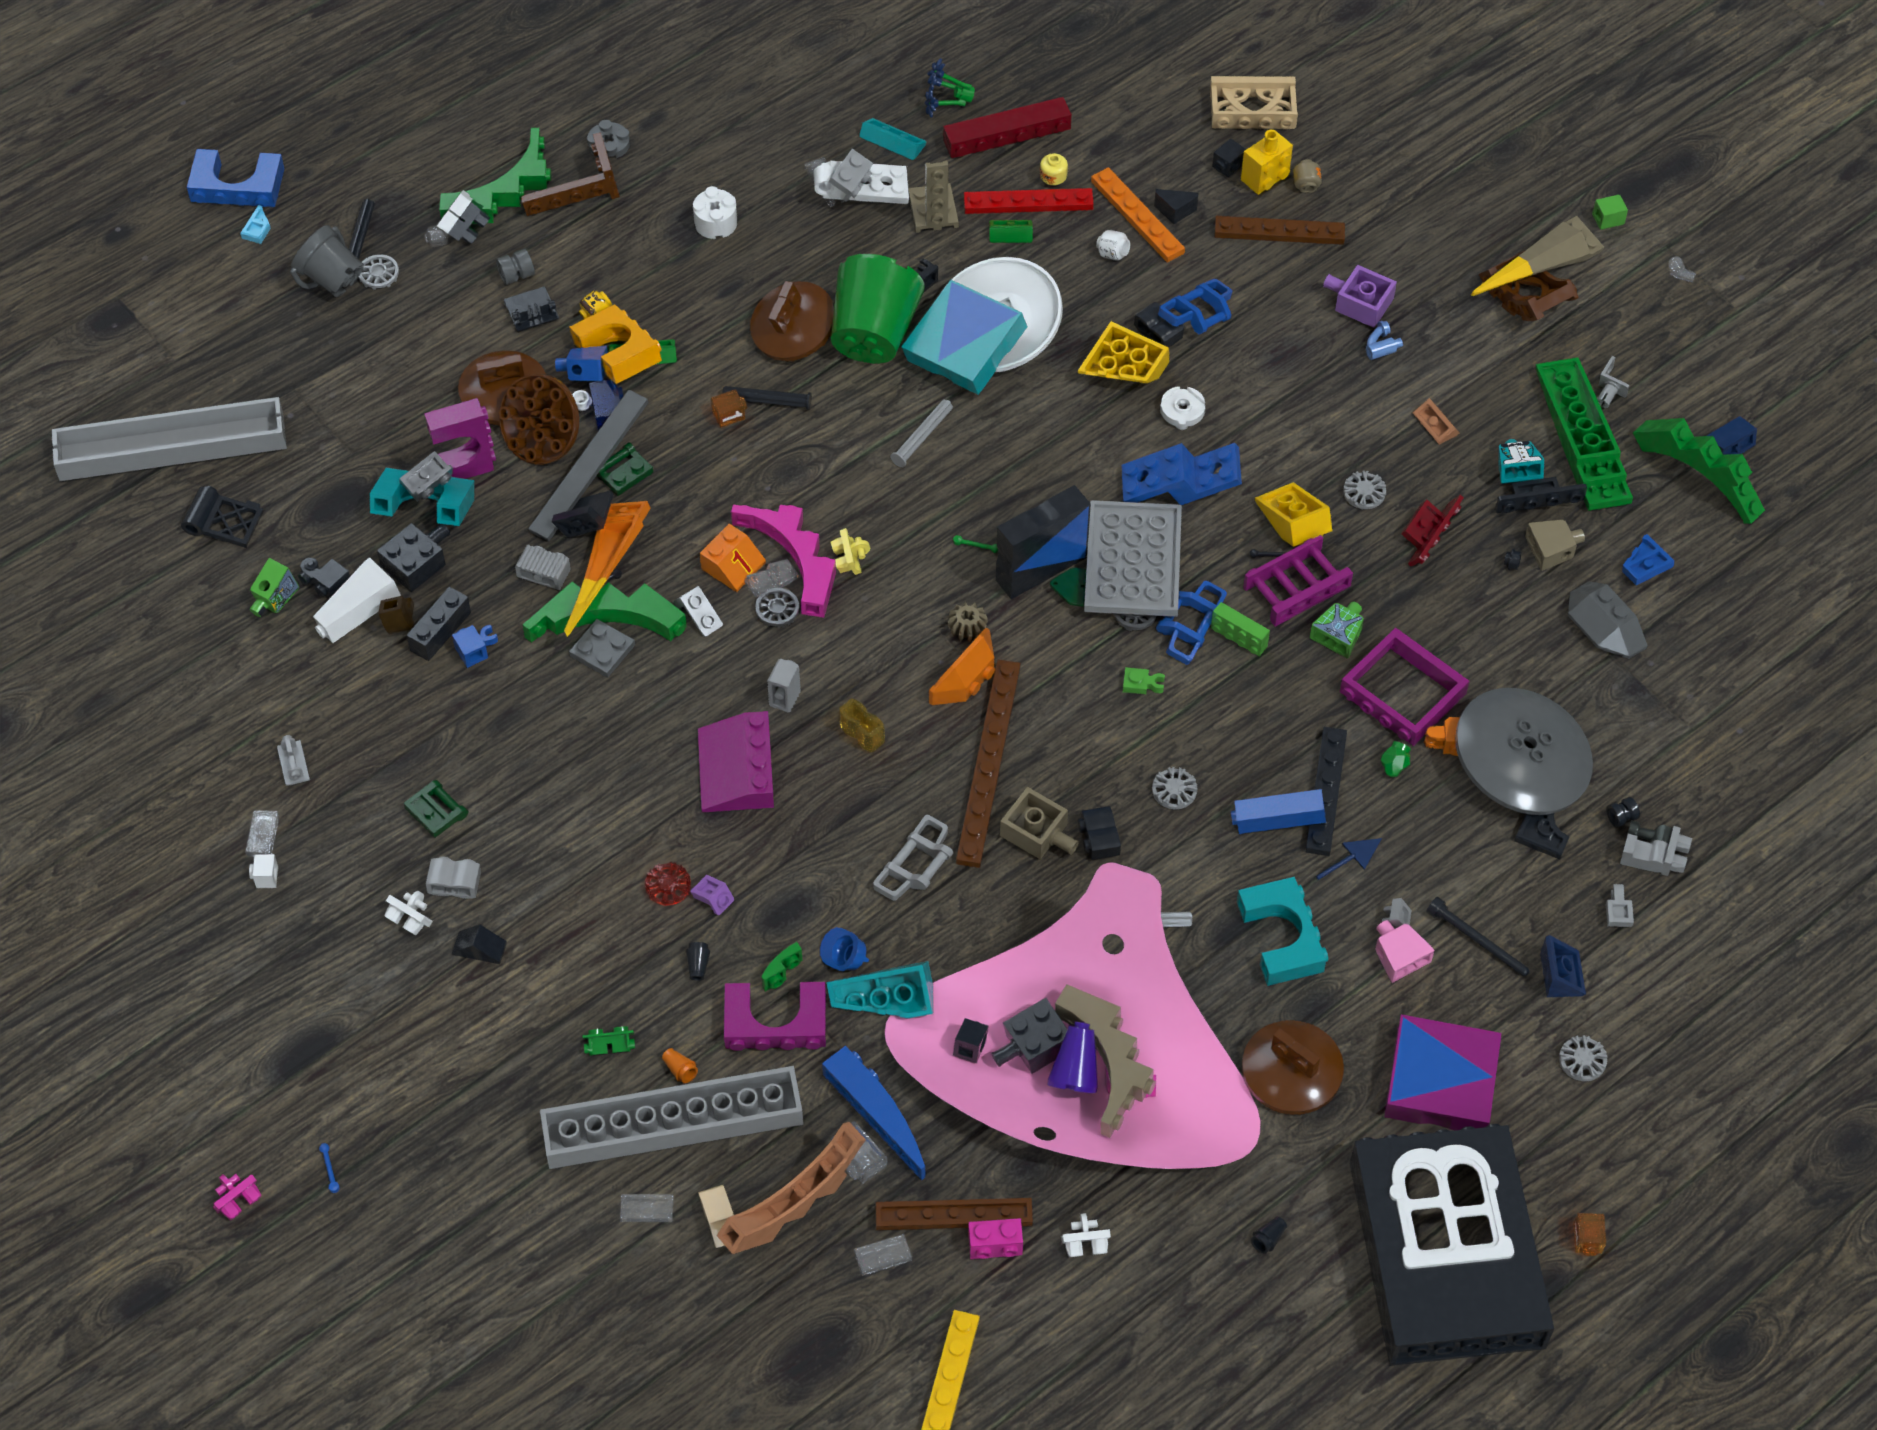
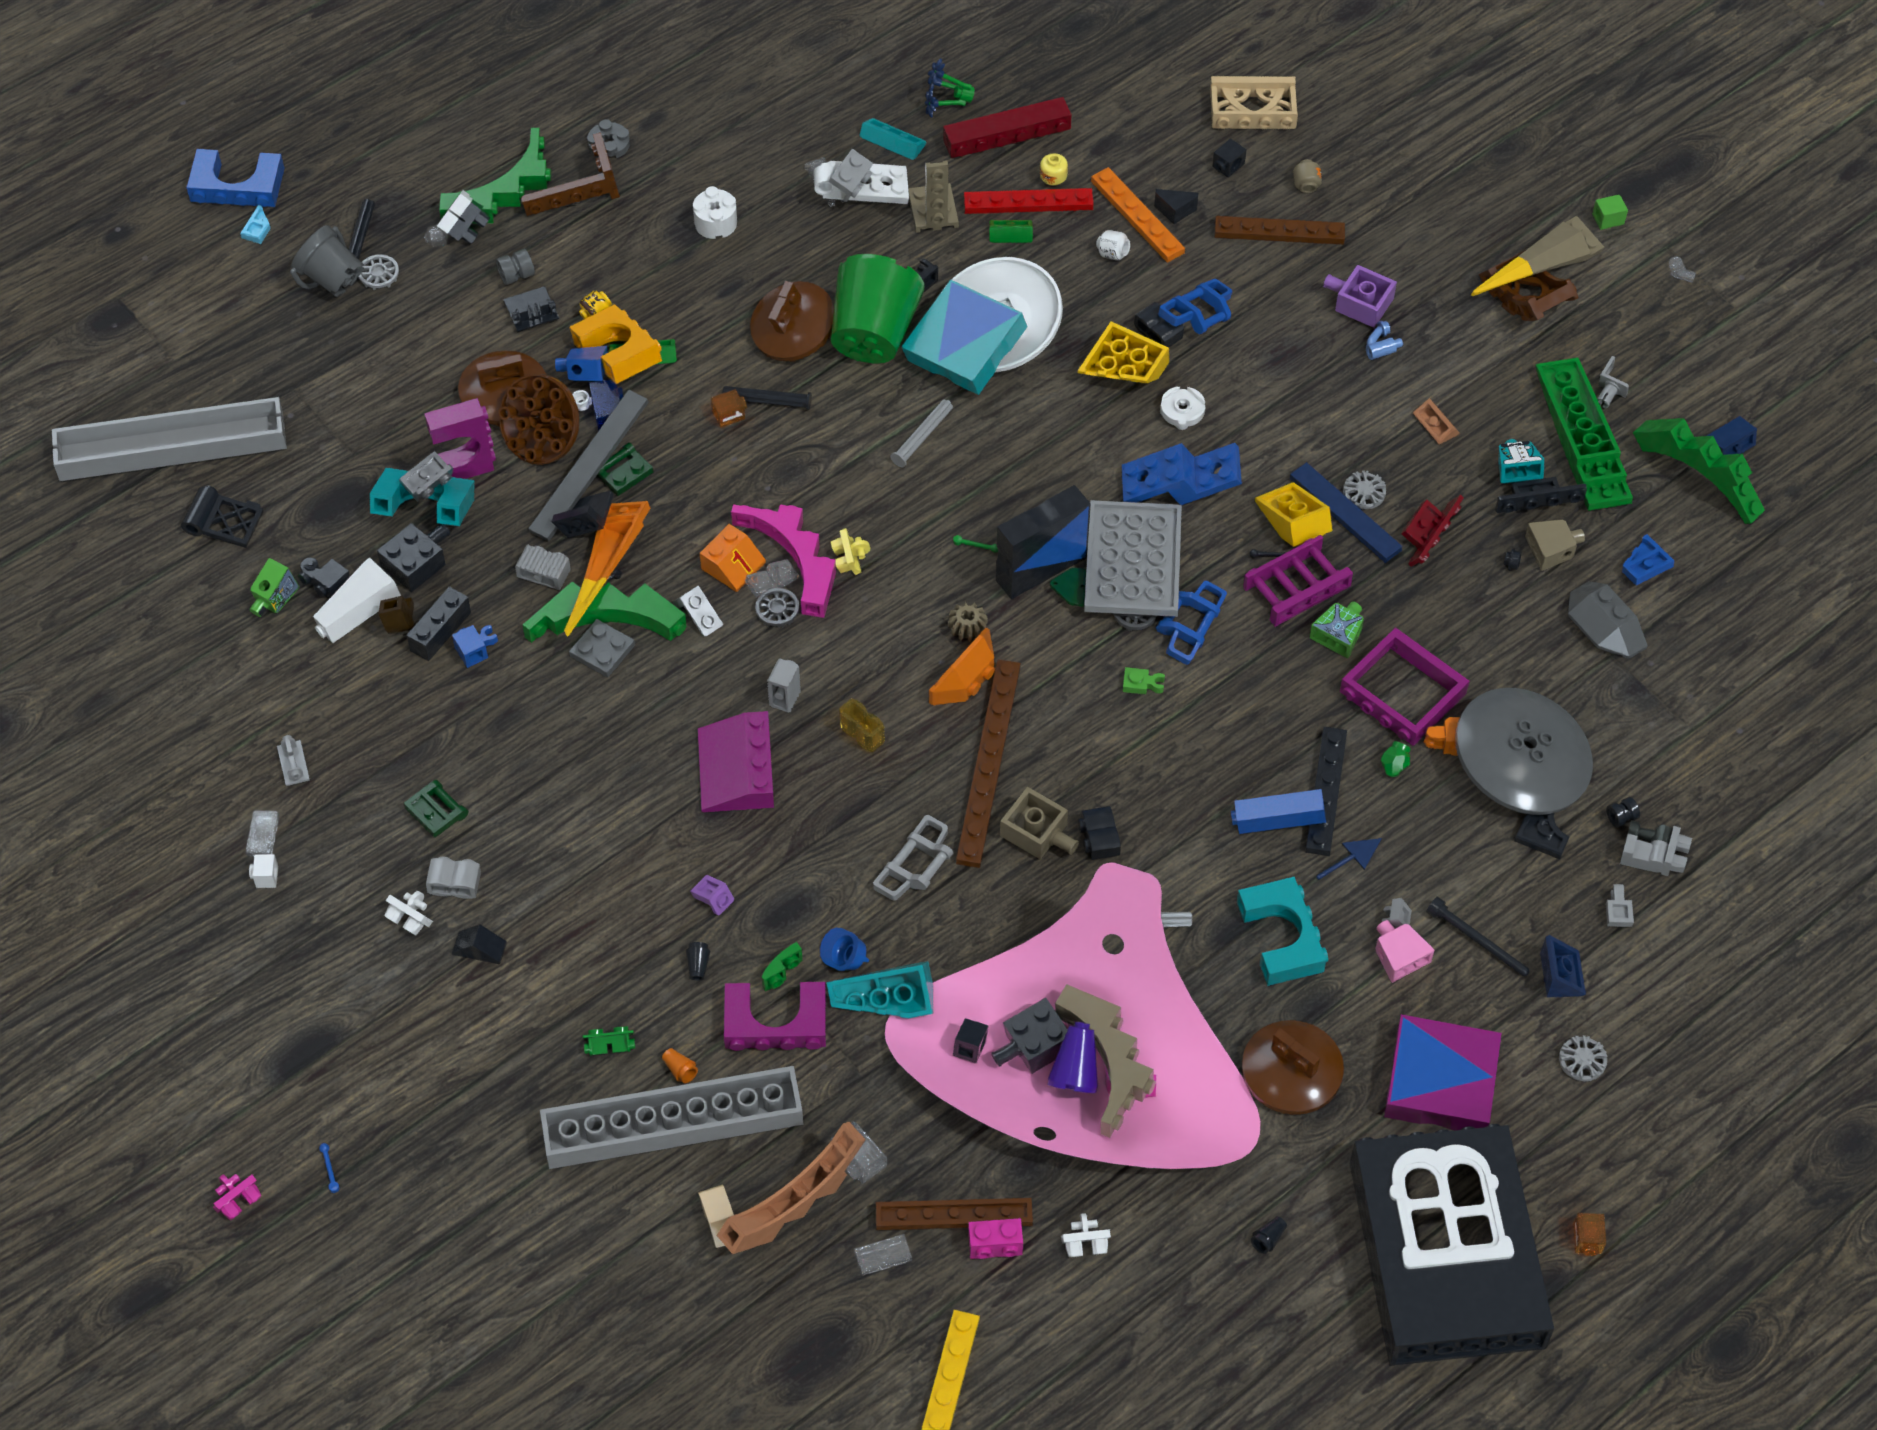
clear plate [620,1194,674,1222] -> none
clear red wheel [645,862,691,905] -> none
blue slope [822,1046,925,1180] -> none
light grey wheel [1152,767,1197,809] -> none
bright green piece [1211,602,1270,656] -> none
yellow brick [1241,130,1293,195] -> none
none -> dark blue tile [1290,462,1403,563]

